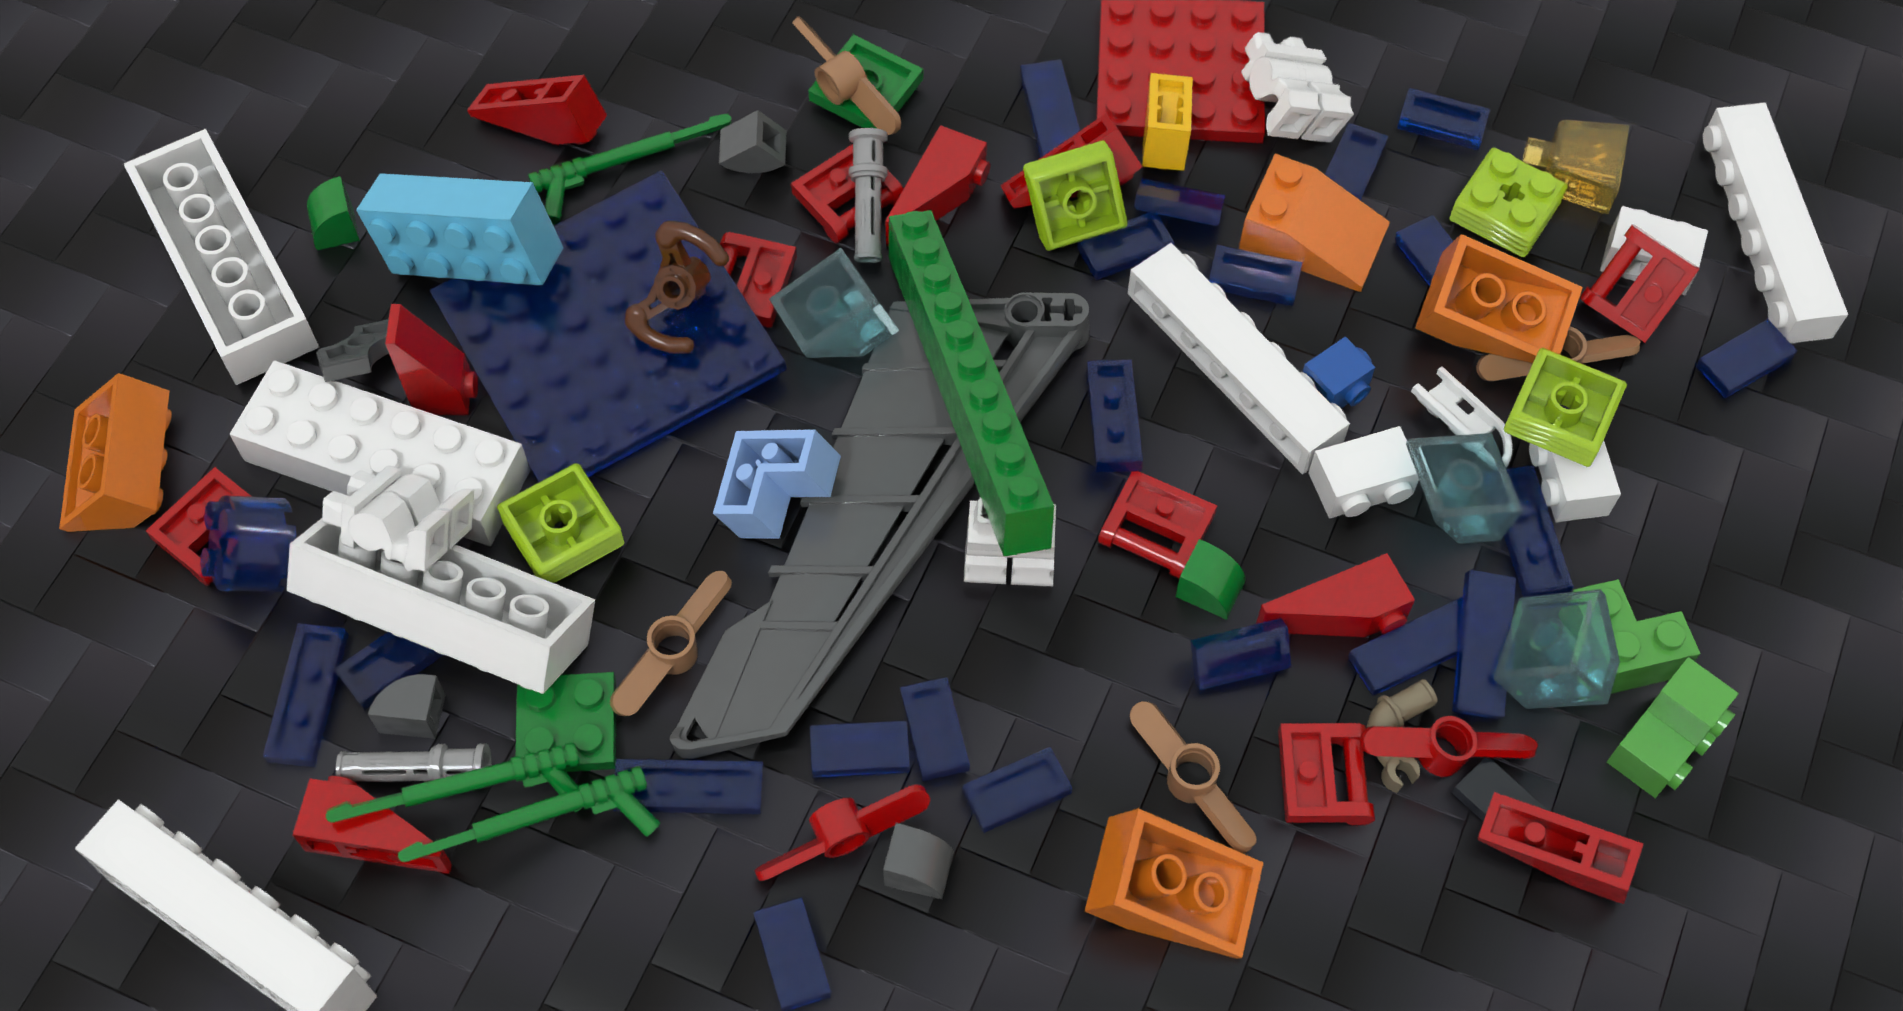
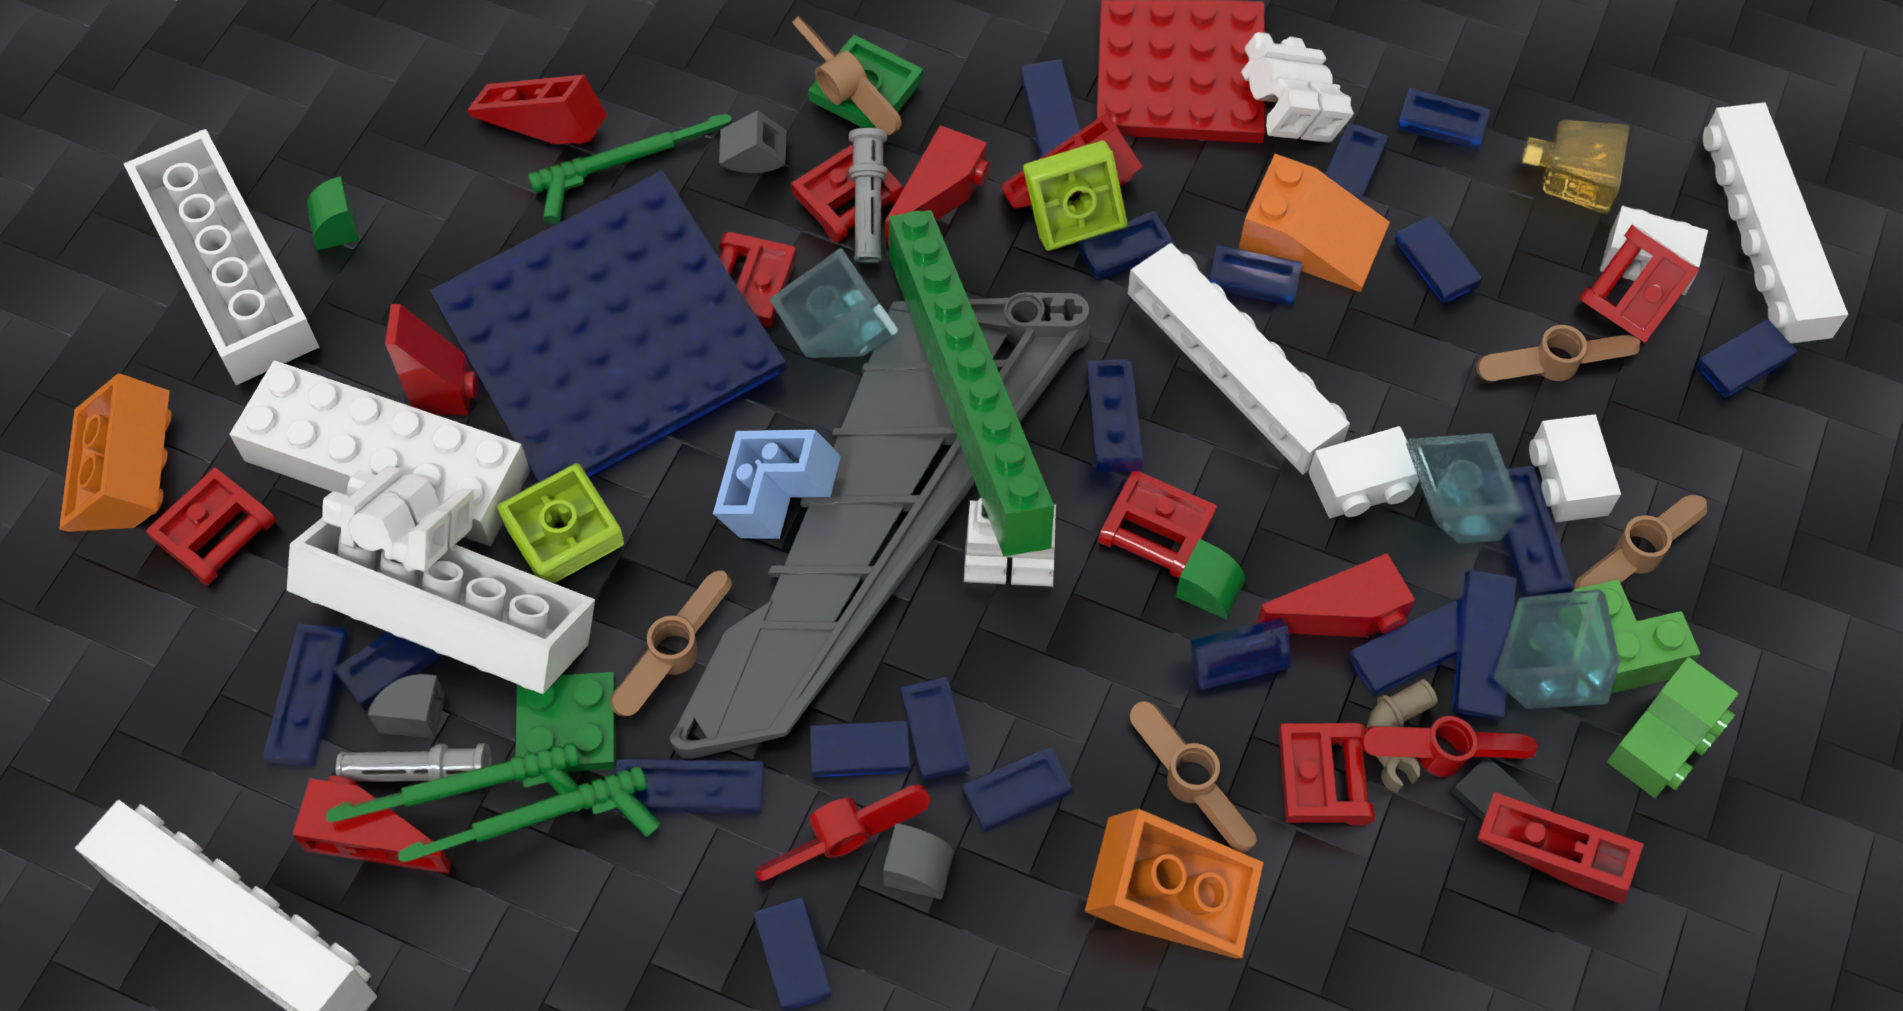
clear blue brick [200,496,296,592] -> none
dark grey tile [316,319,389,382] -> none
medium azure brick [356,173,564,285] -> none
reddish brown piece [625,220,729,354] -> none
clear blue tile [1134,179,1225,226] -> none
yellow arch [1142,73,1193,171] -> none
blue brick [1303,336,1375,408] -> none
white piece [1411,367,1513,470] -> none
orange slope [1415,234,1583,363] -> none
lime brick [1449,147,1568,257] -> none
lime brick [1504,348,1627,467] -> none
none -> medium nougat piece [1574,495,1708,589]

